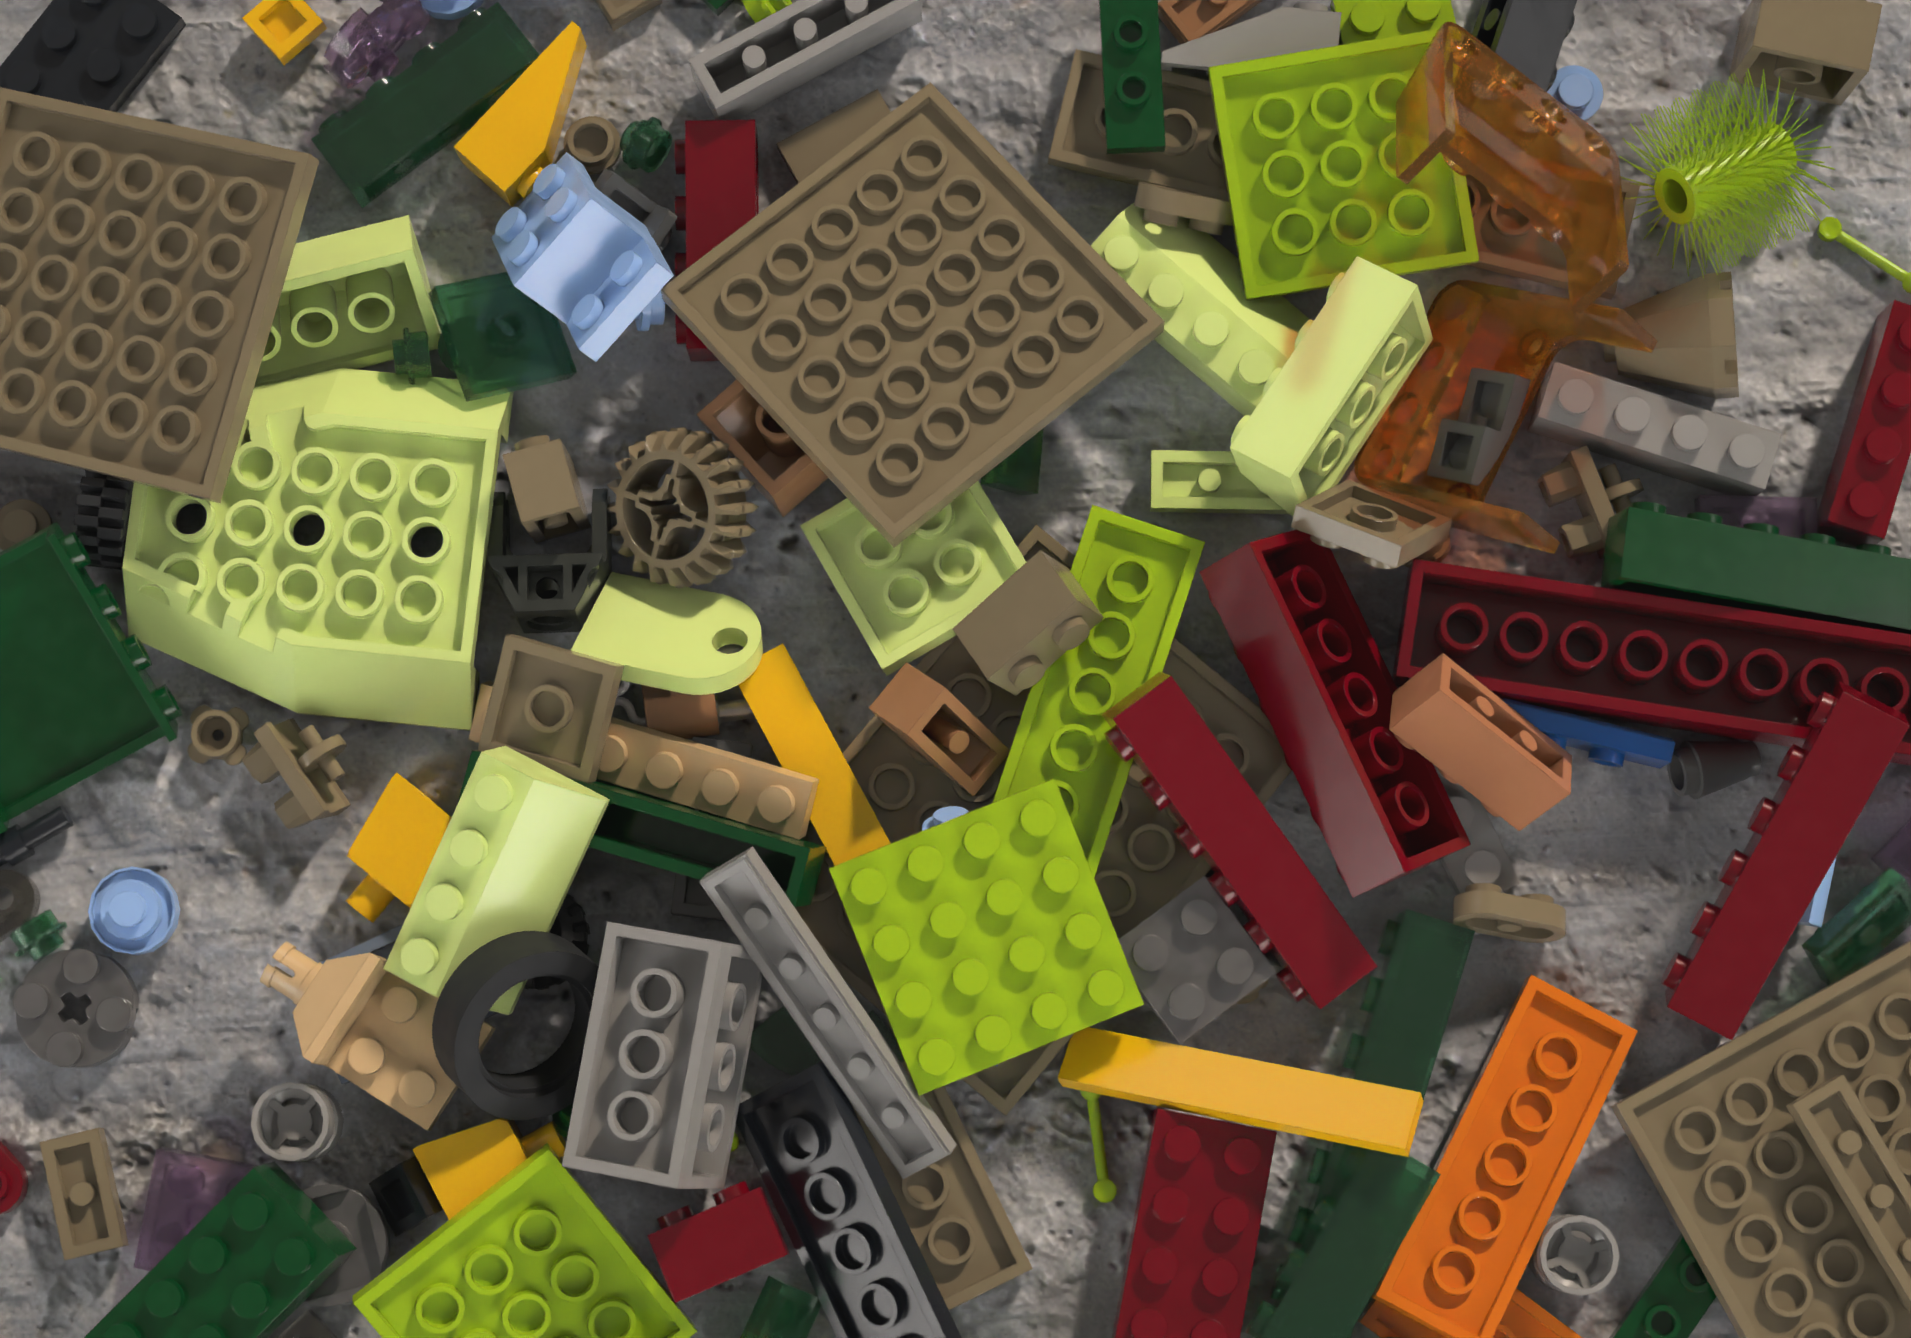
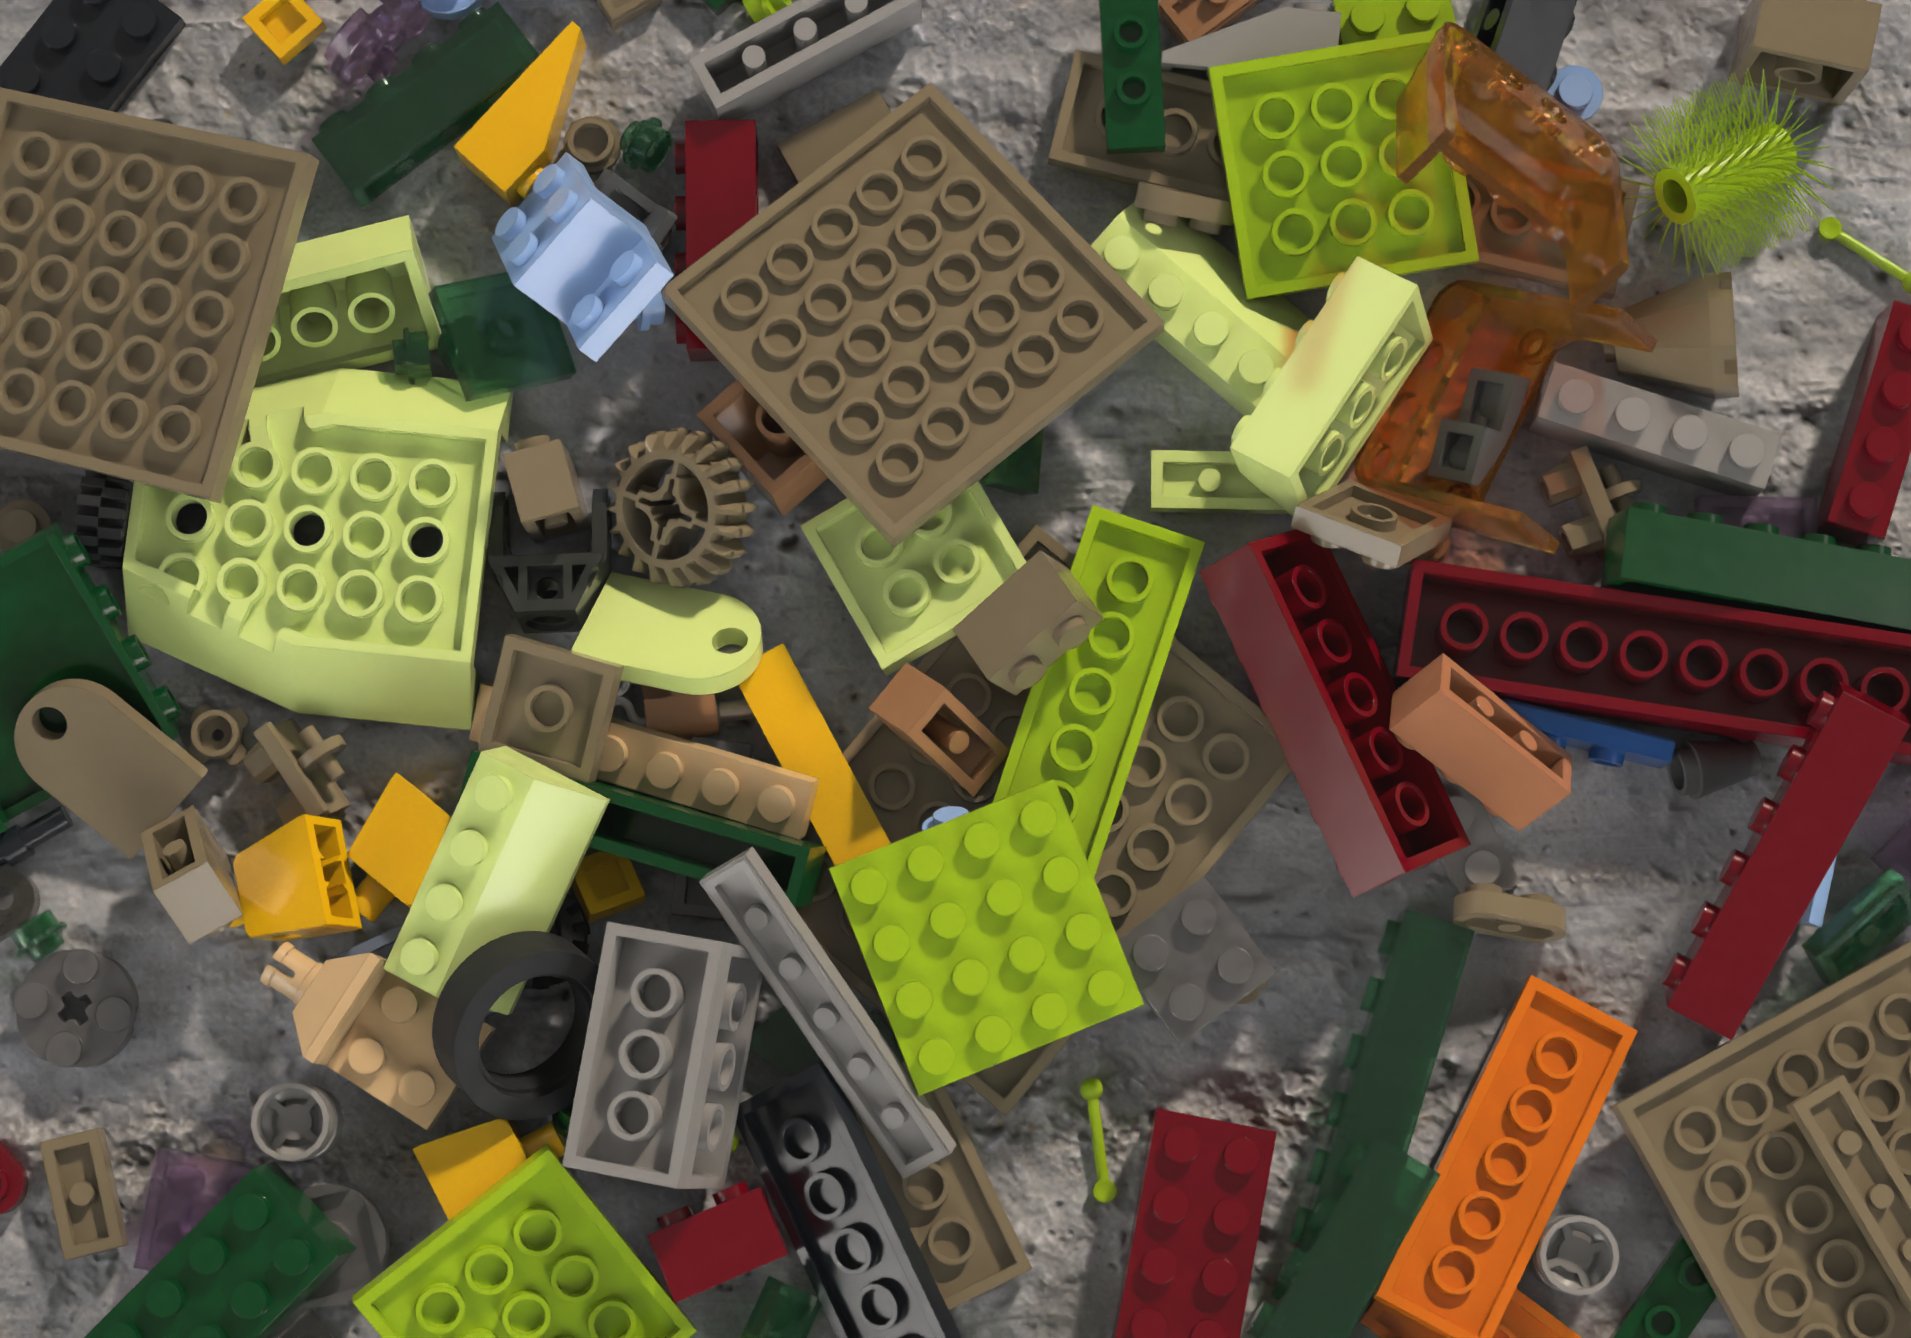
light blue plate [88,866,180,955] -> none
black plate [369,1156,443,1237] -> none
yellow tile [1057,1027,1424,1157] -> none
dark red brick [1102,672,1378,1009] -> none
none -> dark tan tile [14,679,209,860]
none -> dark tan brick [140,805,243,944]
none -> yellow torso [230,814,362,941]
none -> yellow plate [571,851,646,923]

